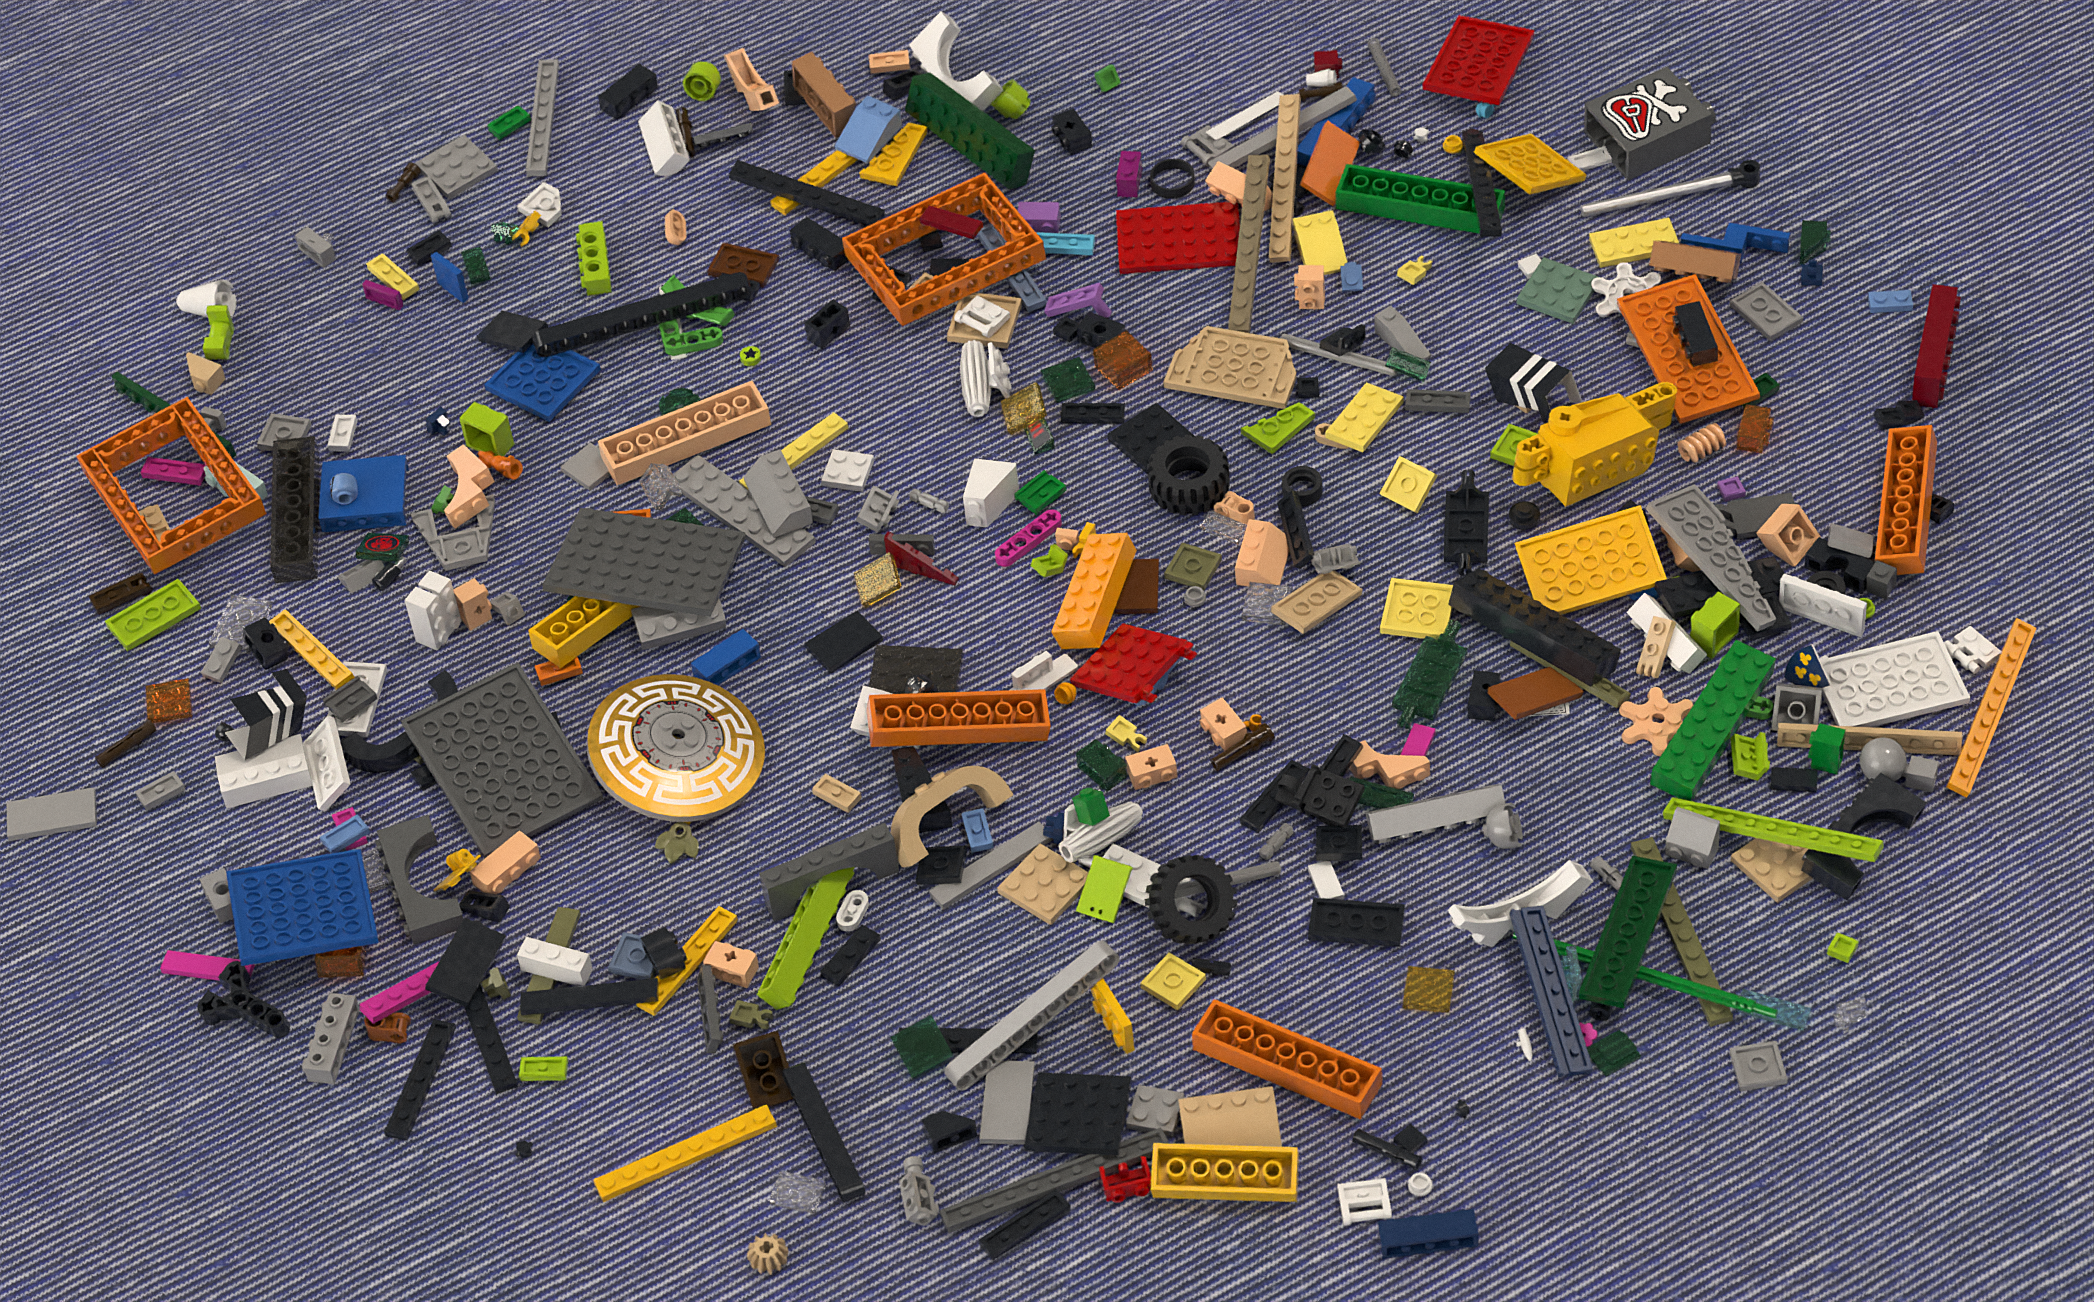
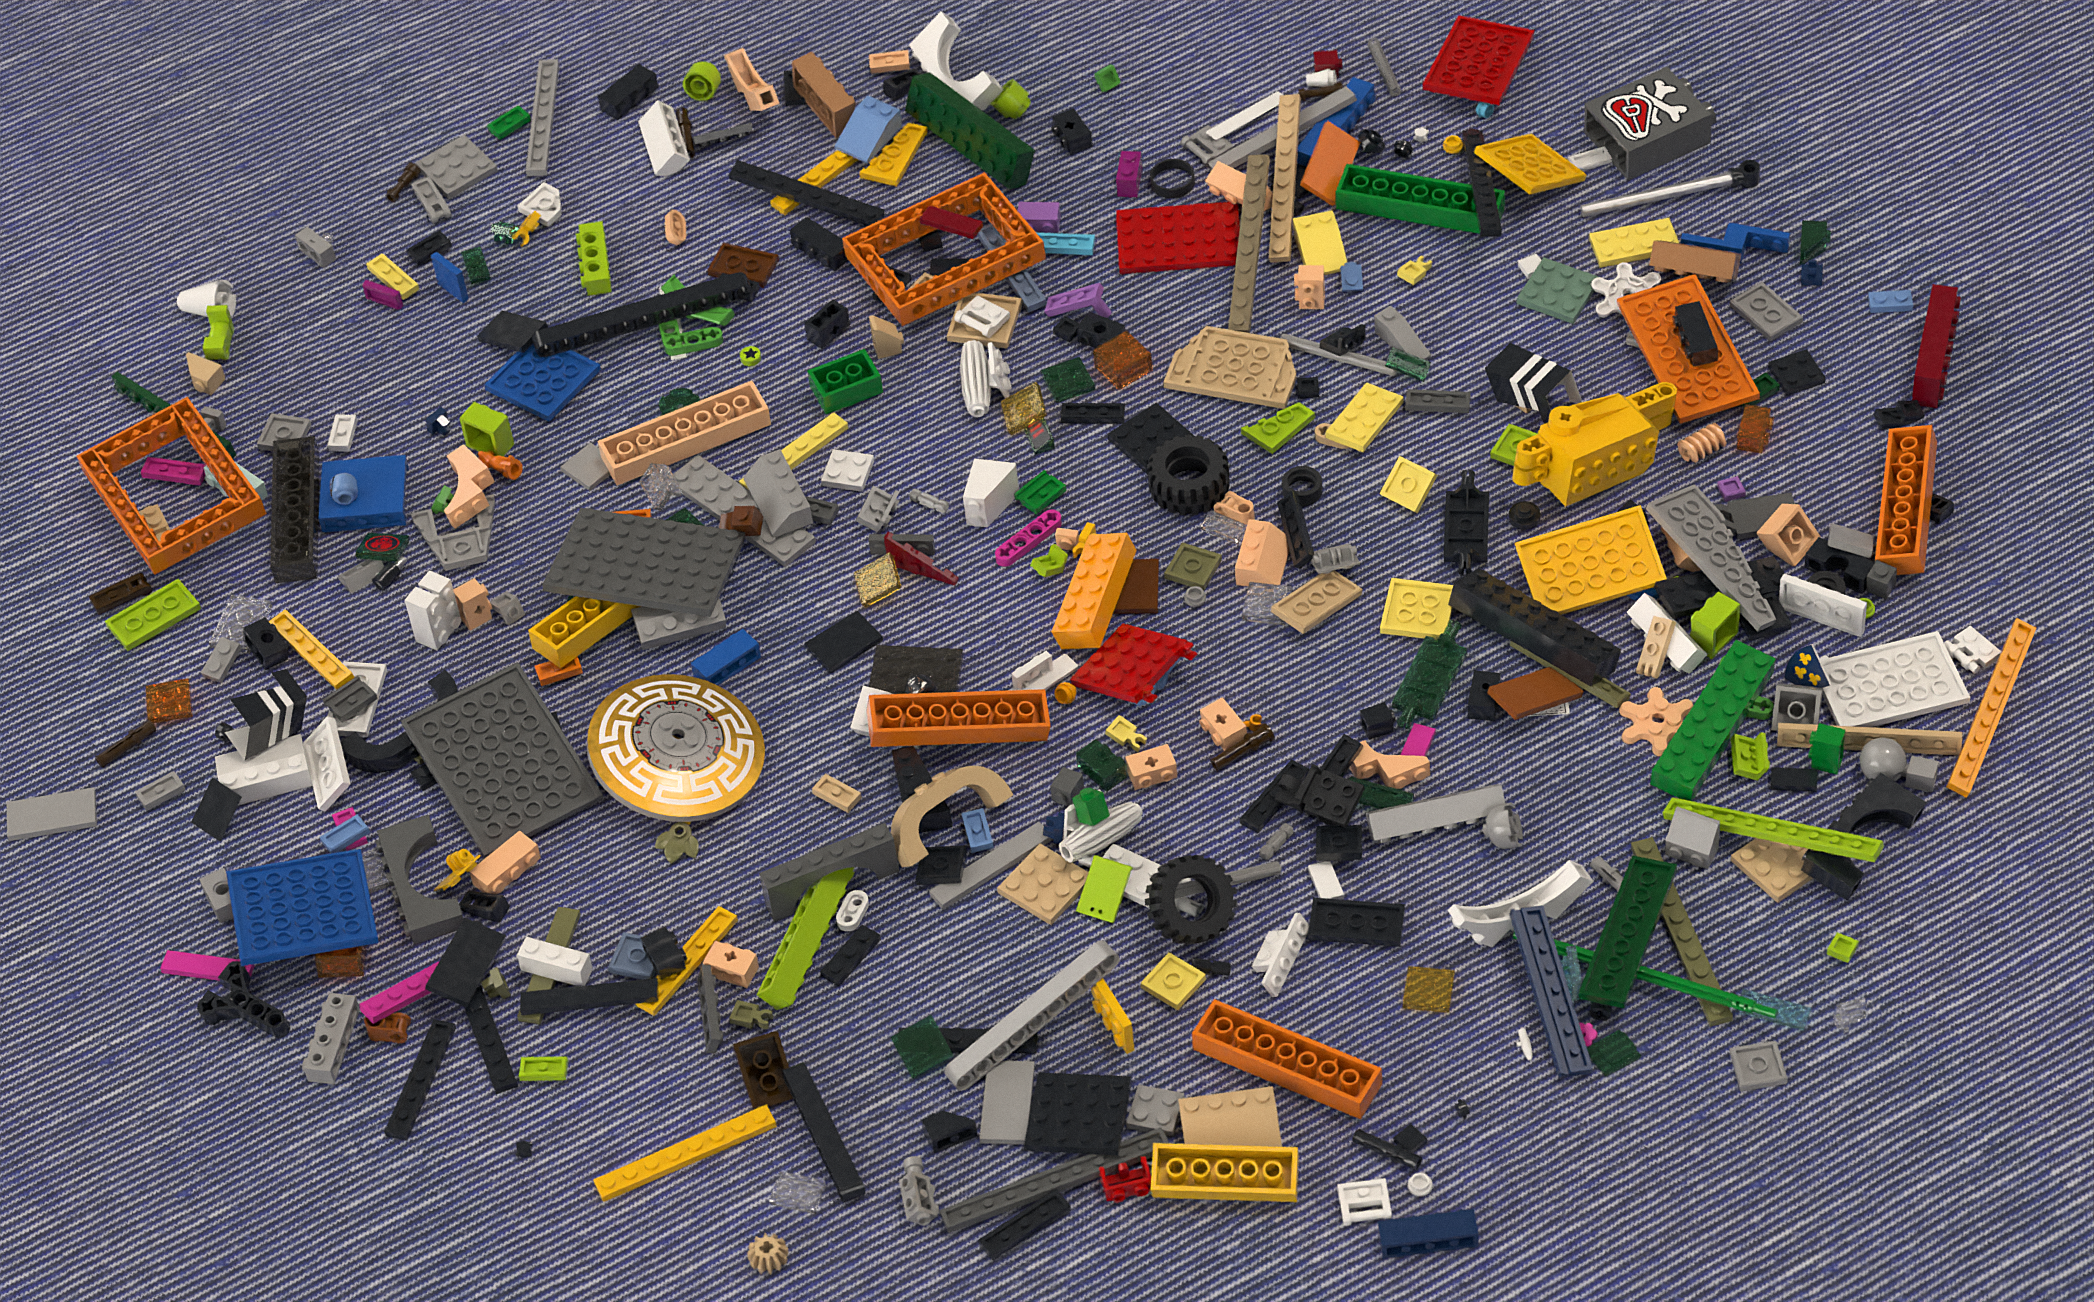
none -> black sticker [191,777,242,842]
none -> reddish brown arch [719,506,764,536]
none -> green brick [807,349,883,415]
none -> tan slope [869,315,904,359]
none -> dark grey brick [1050,767,1084,806]
none -> white bracket [1252,913,1309,997]
none -> black brick [1360,702,1396,740]
none -> black plate [1768,349,1826,396]

